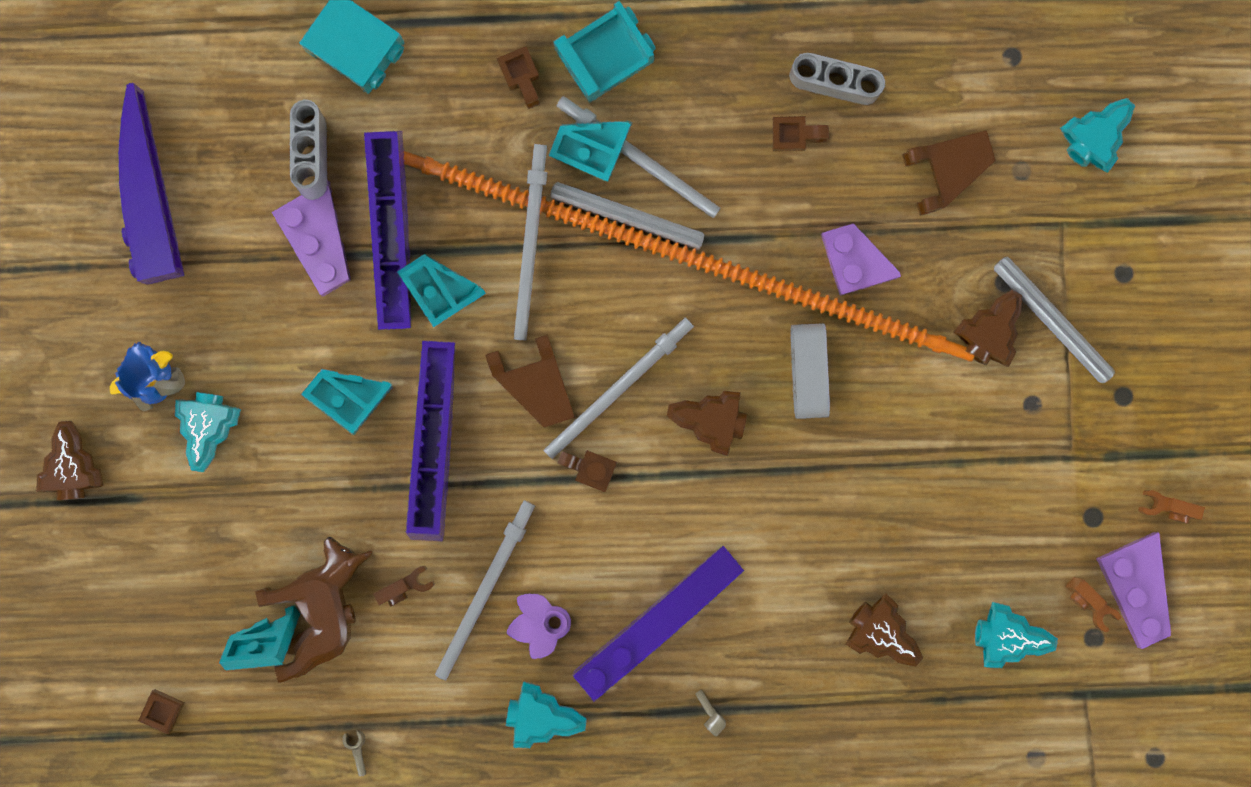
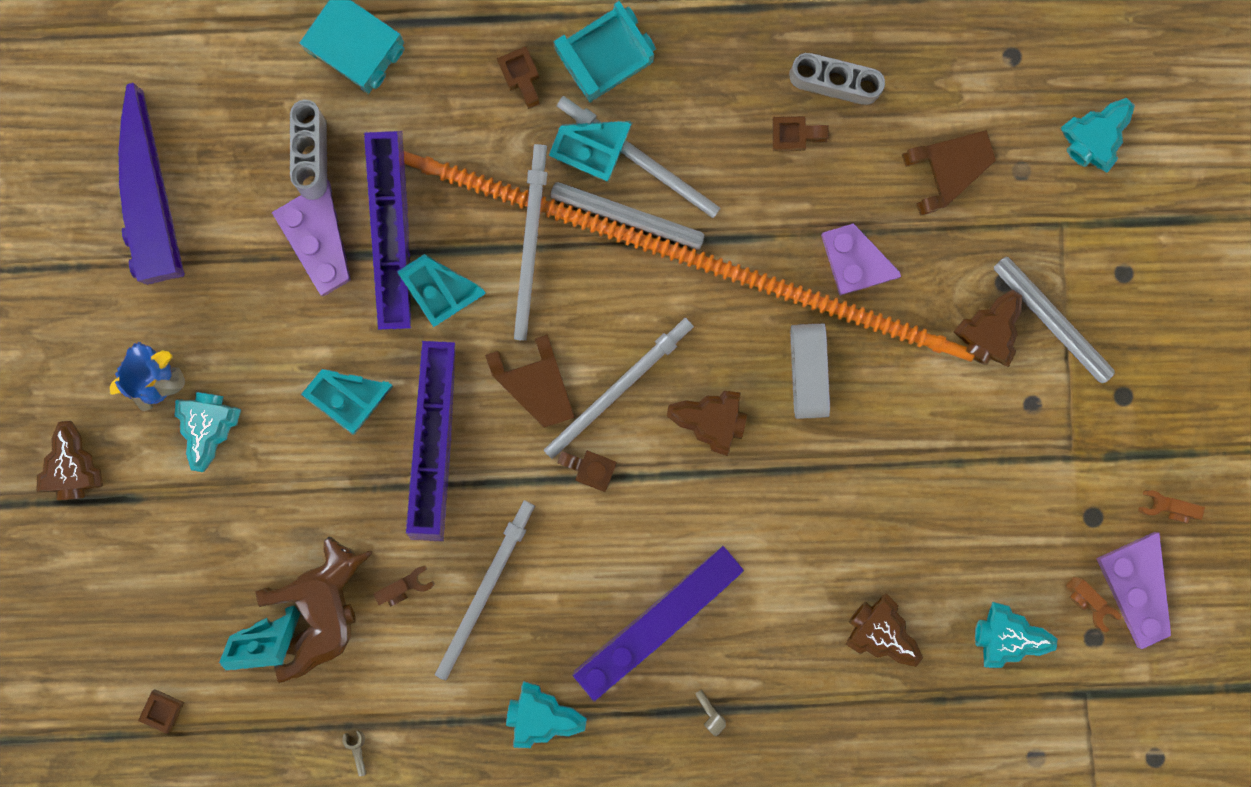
medium lavender plate [507,593,571,659] -> none

